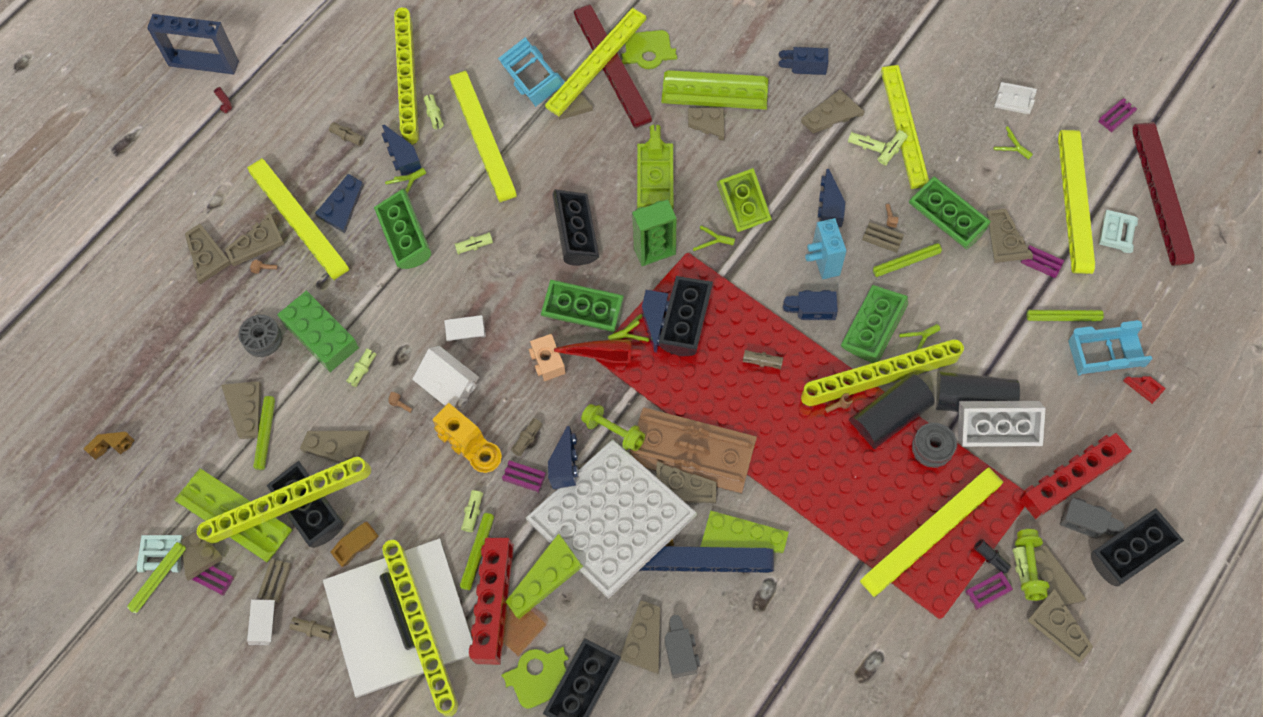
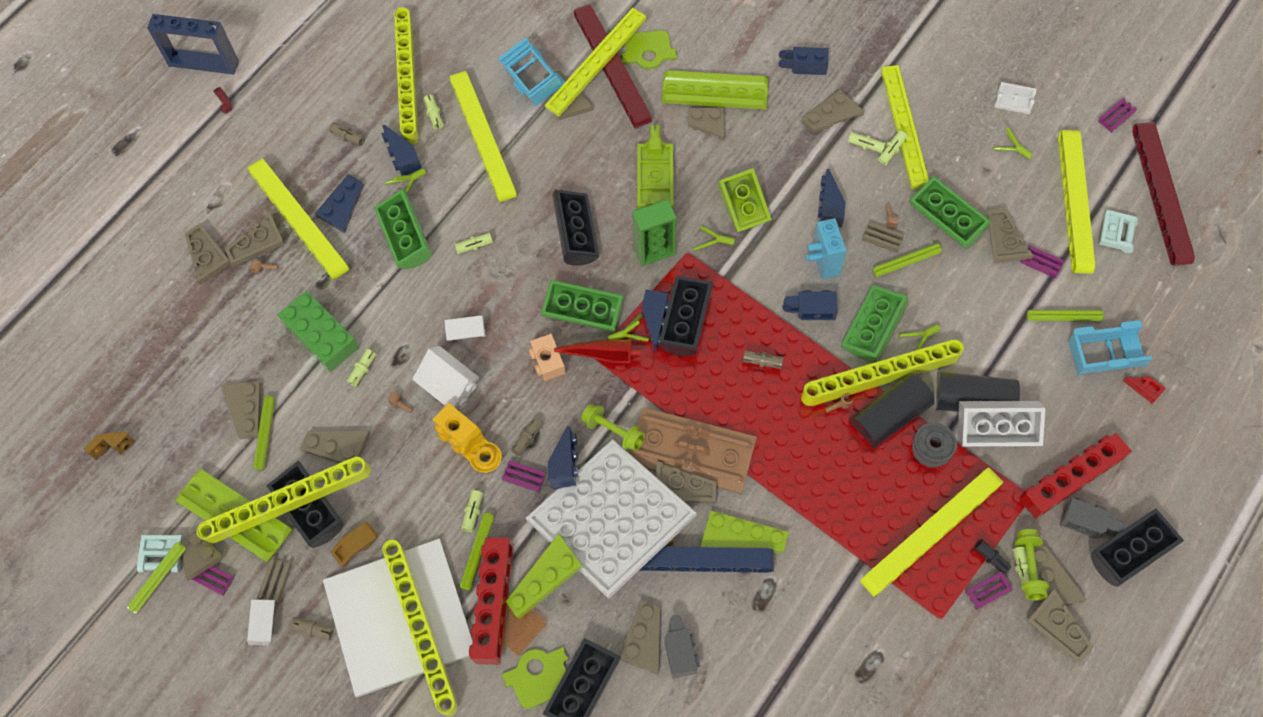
dark grey wheel [238,314,283,357] -> none
black axle [379,572,415,650] -> none

